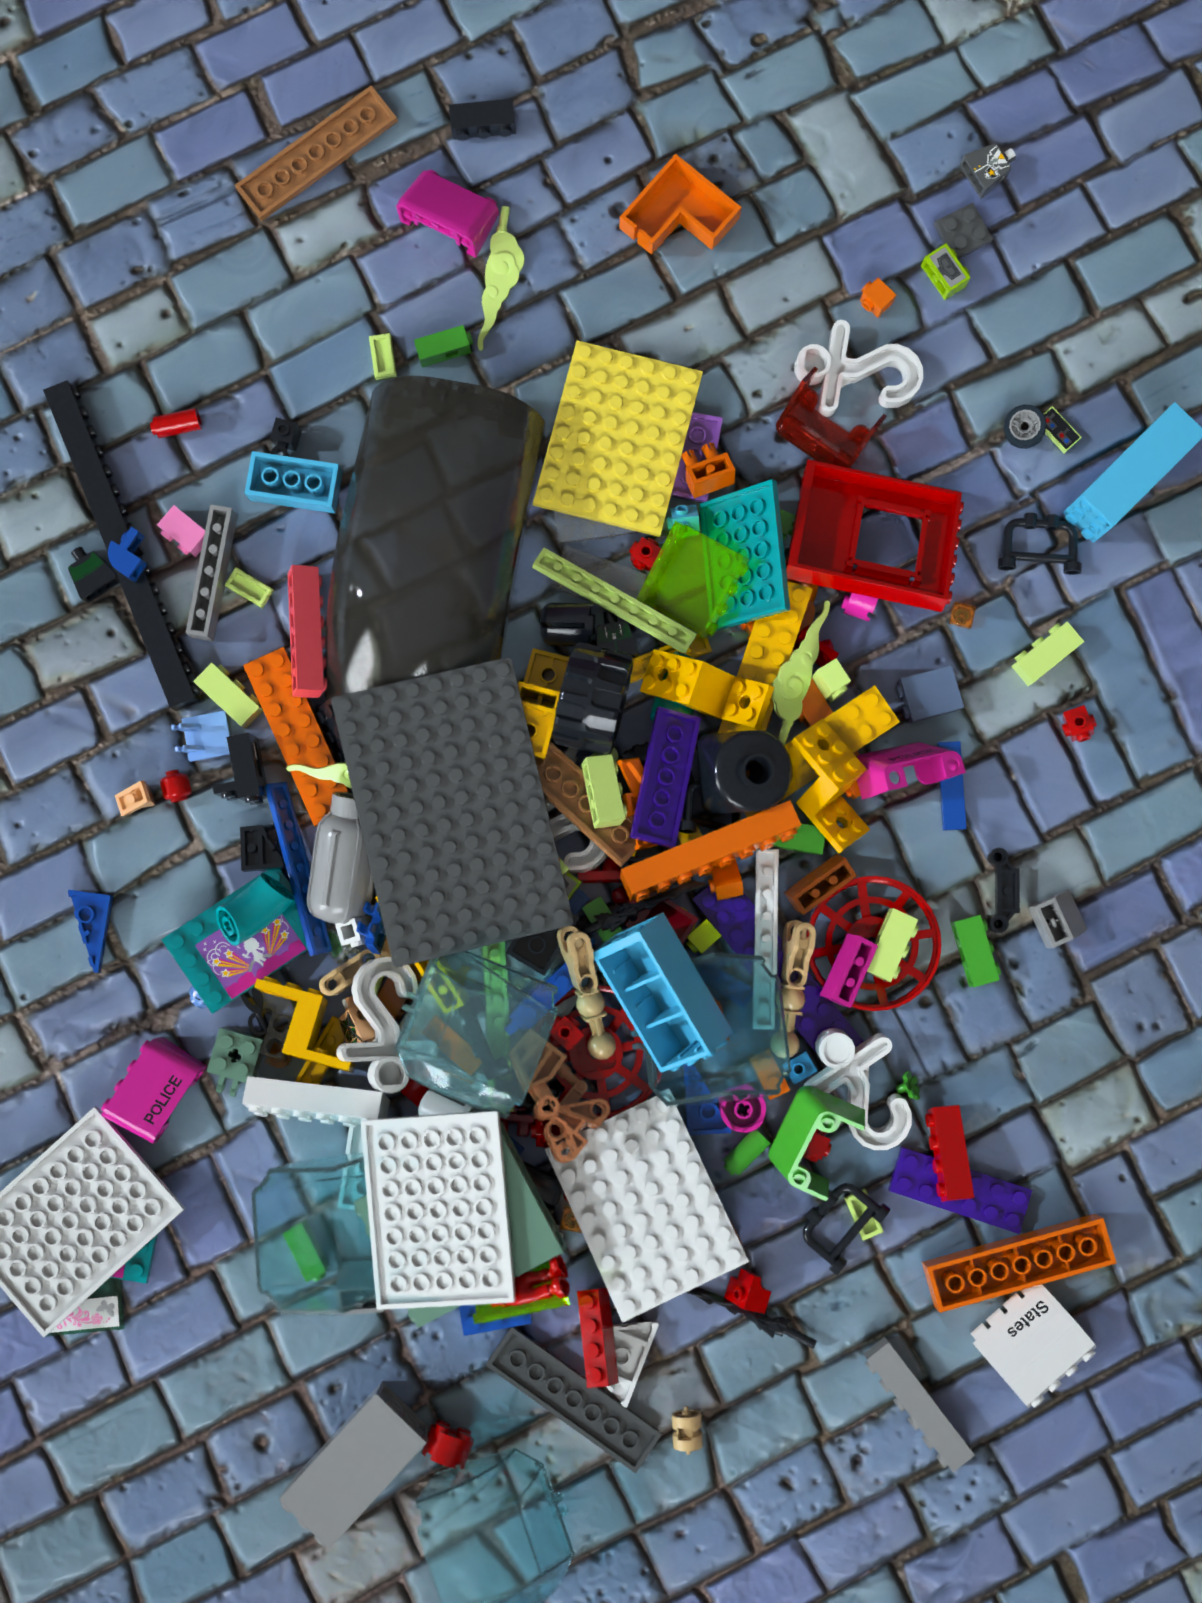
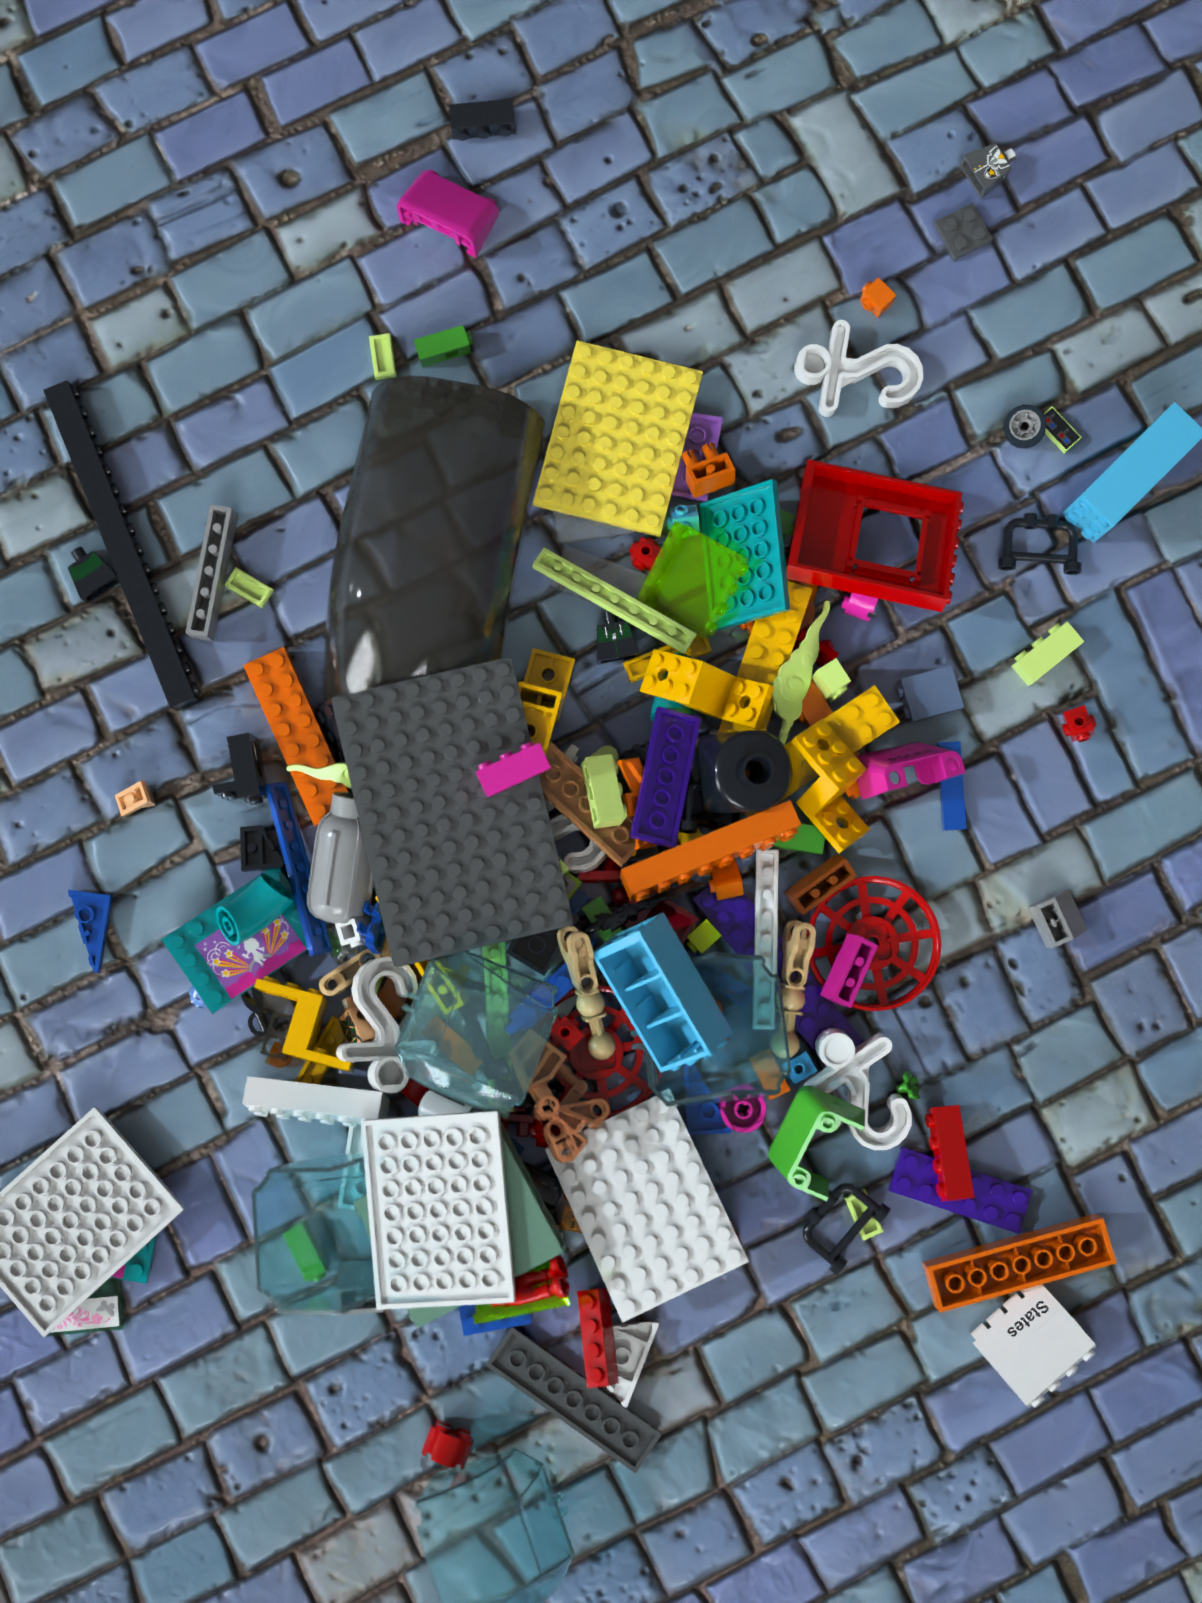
dark pink windscreen [101,1037,207,1144] -> none
blue brick [108,527,147,582] -> none
red brick [150,408,202,439] -> none
bright pink brick [157,505,205,557] -> none
red head [160,769,192,803] -> none
light blue plate [171,711,230,762] -> none
yellowish green brick [193,662,263,729] -> none
sand green hinge [207,1027,268,1097] -> none
medium nougat plate [234,86,398,222] -> none
medium azure brick [244,451,343,514] -> none
black brick [270,417,302,457] -> none
light grey container [278,1381,430,1549] -> none
coral brick [287,565,327,698] -> none
yellowish green piece [478,206,524,351] -> none
black cylinder [540,603,596,646] -> none
black wheel [553,642,633,755] -> none
orange piece [619,153,742,255] -> none
tan wheel [672,1406,703,1455] -> none
black sword [685,1287,817,1349] -> none
bright green brick [723,1129,771,1176] -> none
red brick [724,1268,771,1314] -> none
clear red windscreen [776,367,887,468] -> none
red brick [803,1129,832,1163] -> none
light grey brick [863,1337,975,1473] -> none
yellowish green brick [867,908,919,982] -> none
brick [921,243,970,300] -> none
clear orange tile [948,602,976,629] -> none
bright green brick [950,915,1001,987] -> none
black plate [987,848,1020,933] -> none
none -> dark pink brick [476,741,551,798]

